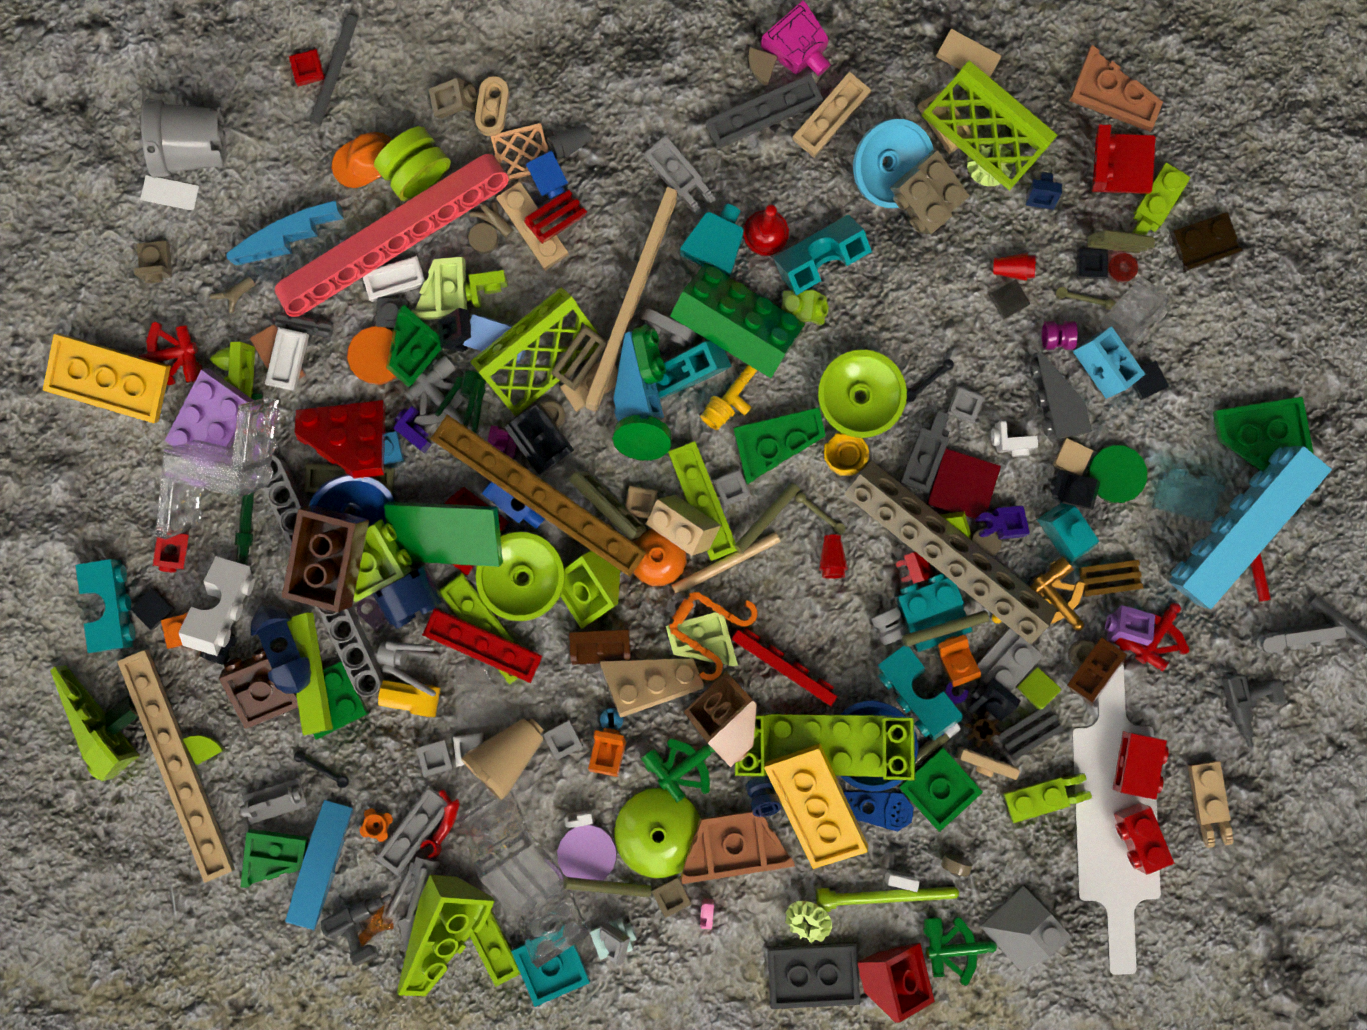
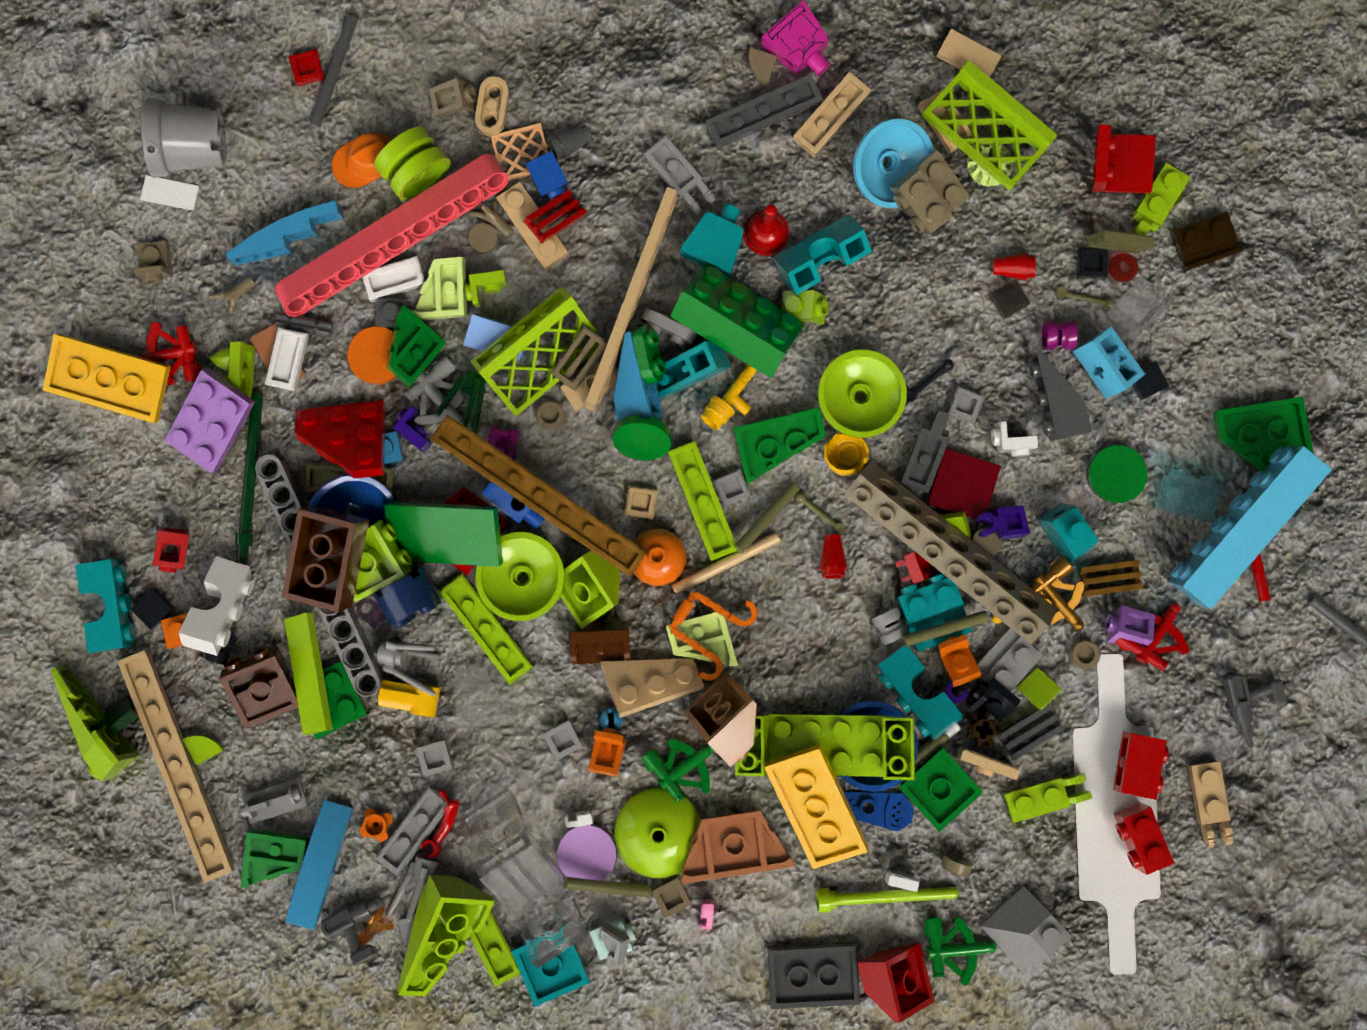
clear bracket [155,397,280,539] -> none
dark blue piece [250,605,311,694] -> none
black hinge [294,751,349,788] -> none
red tile [422,608,543,683] -> none
black bracket [438,308,471,352] -> none
white tile [453,732,484,767] -> none
tan cone [461,718,544,801] -> none
black hinge [504,403,574,475] -> none
olive tile [569,471,648,541] -> none
tan brick [646,495,721,556] -> none
red plate [731,628,837,706] -> none
dark blue wheel [746,776,781,817] -> none
yellowish green gear [785,901,832,943] -> none
dark blue tile [1025,172,1063,210] -> none
black bracket [1050,469,1101,510] -> none
tan tile [1053,438,1093,476] -> none
reddish brown hinge [1067,637,1127,706] -> none
nougat wing [1069,45,1163,132] -> none
light grey hinge [1254,623,1347,654] -> none

